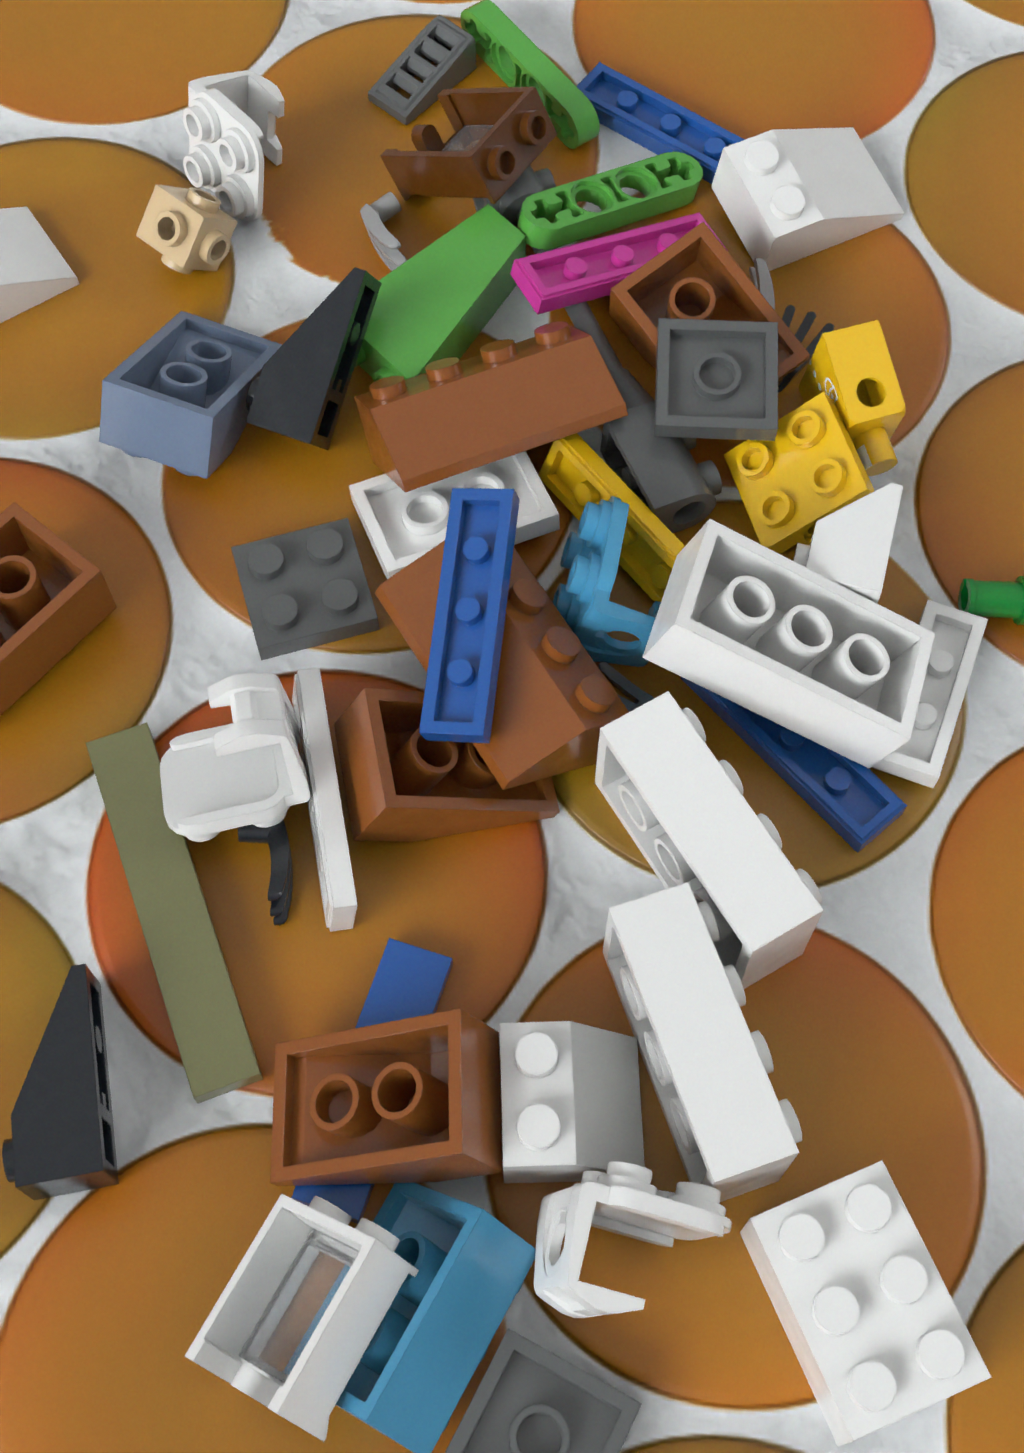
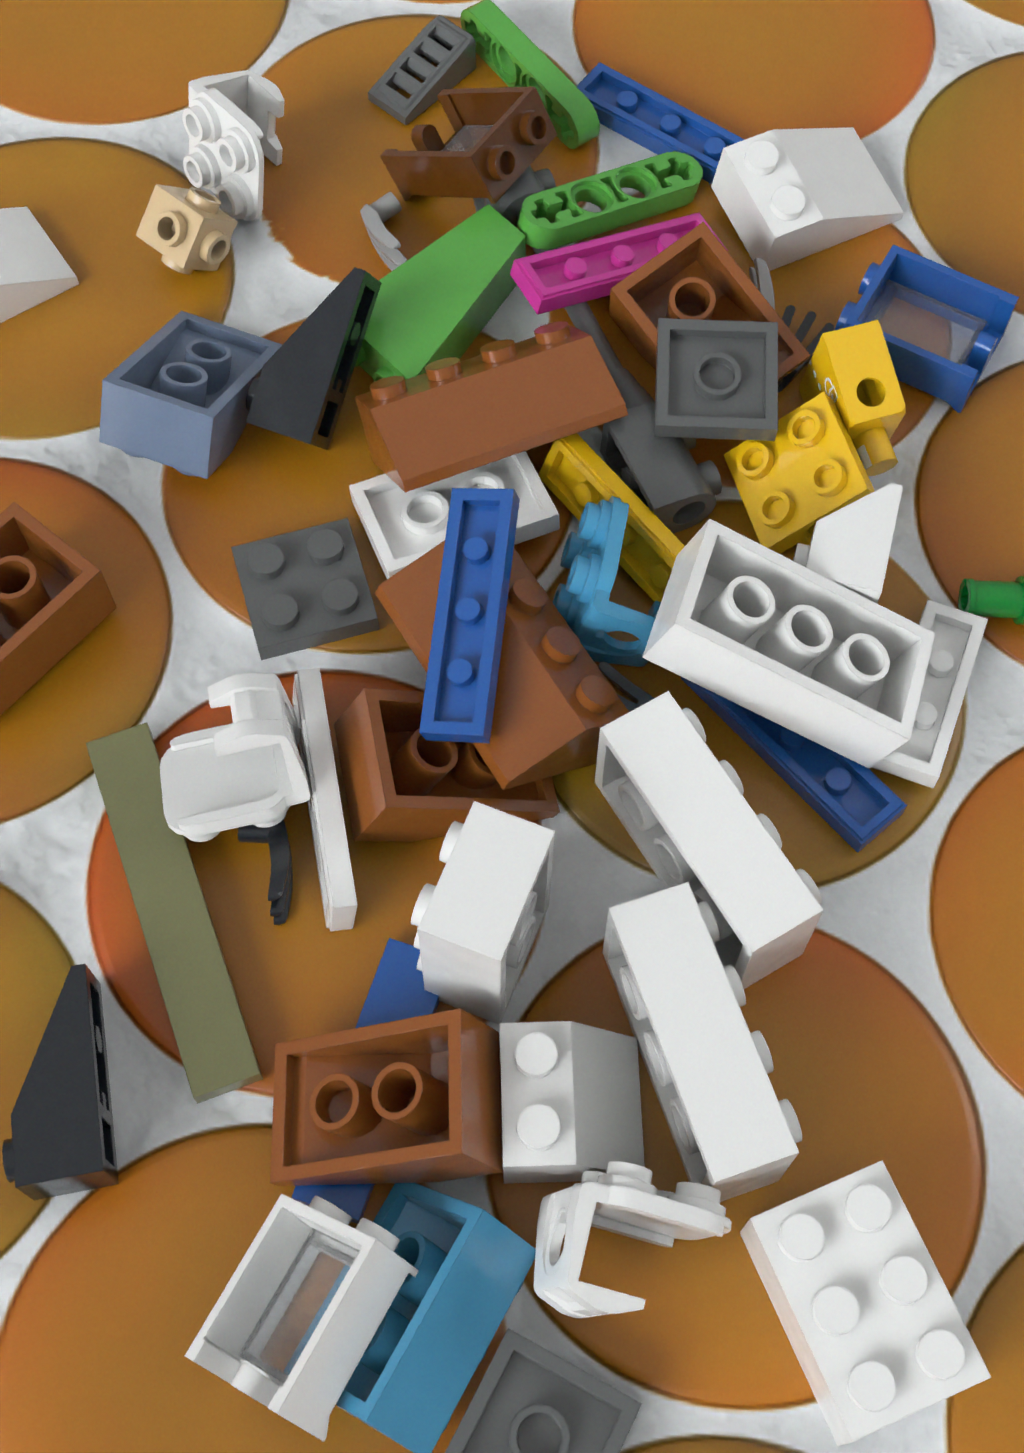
none -> white brick [411,801,555,1025]
none -> blue window [835,244,1019,413]

